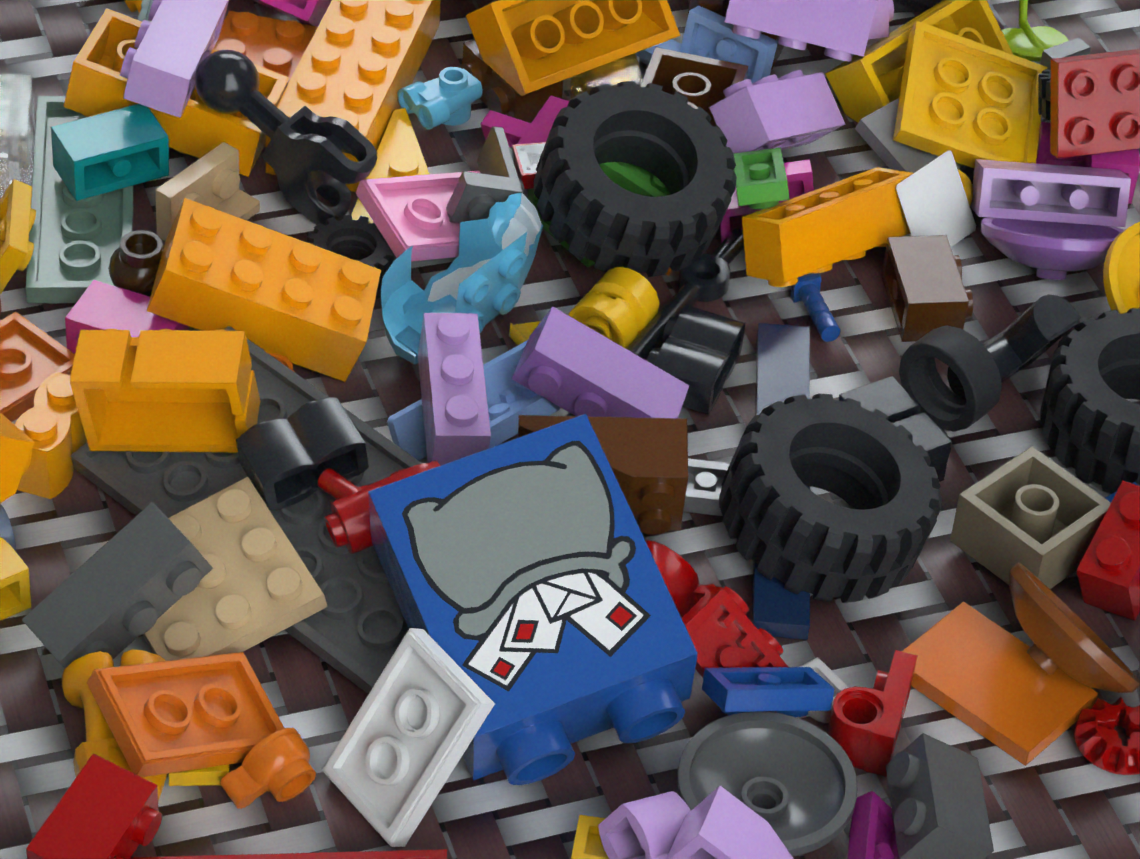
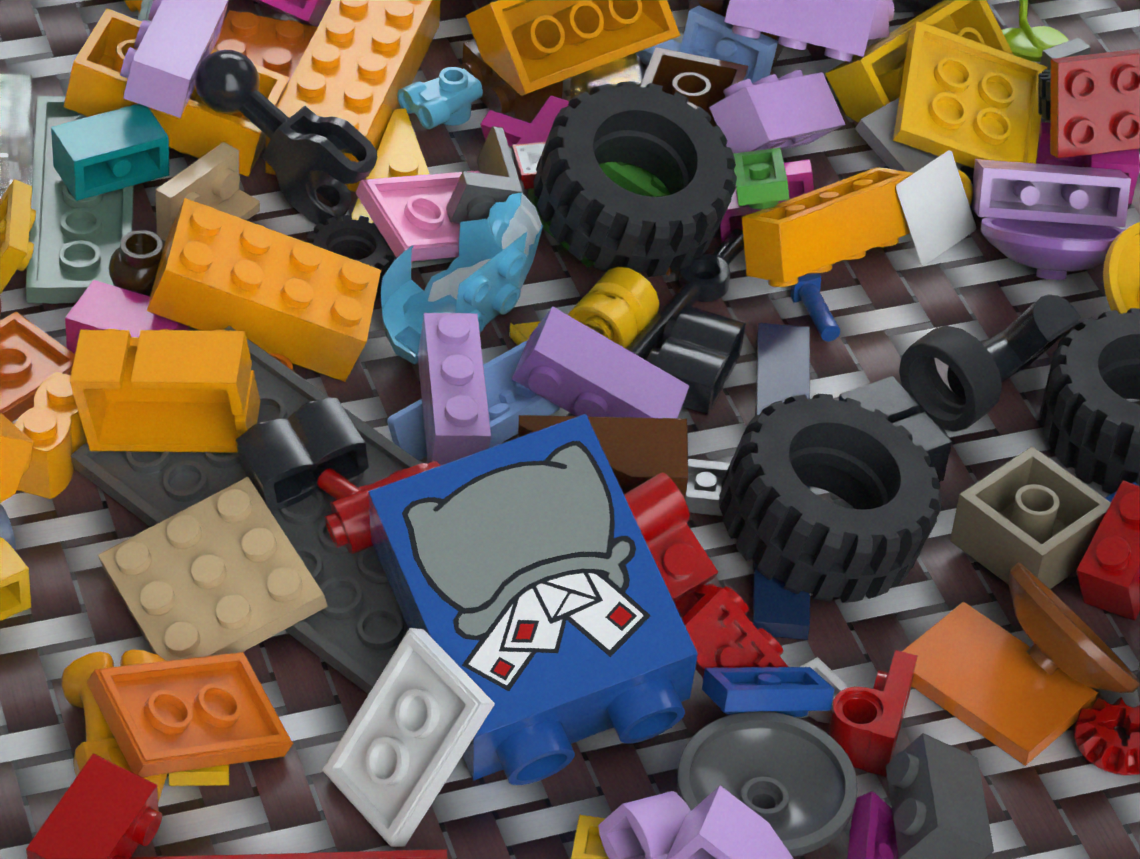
dark grey brick [22,502,213,668] -> none
orange piece [220,728,316,809] -> none
brick [881,235,973,342] -> none
none -> red plate [624,472,718,602]

